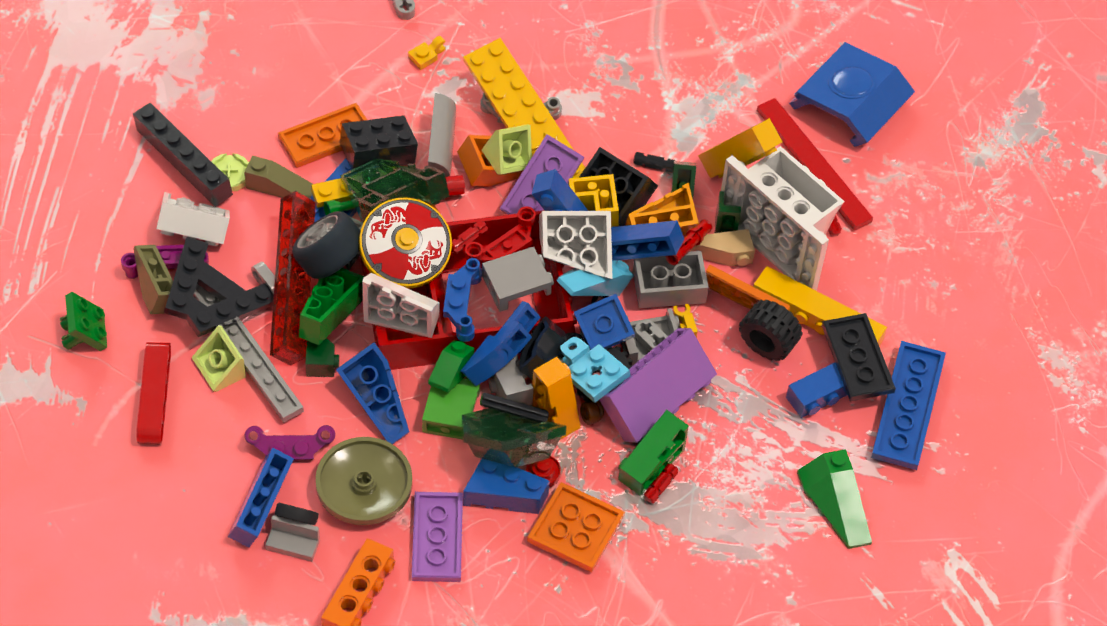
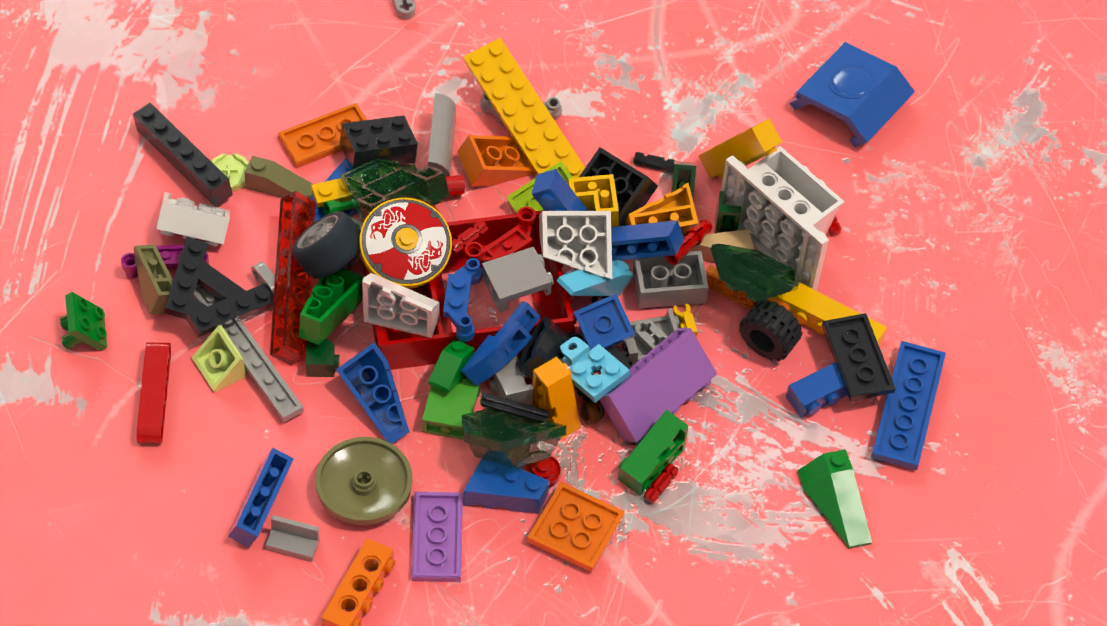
magenta plate [245,425,336,459] -> none
black tyre [275,503,319,525] -> none
yellow plate [408,36,446,70] -> none
yellowish green slope [482,124,532,175] -> none
medium lavender tile [500,134,584,215] -> none
red tile [757,98,873,231] -> none
none -> clear green wedge [710,243,799,302]

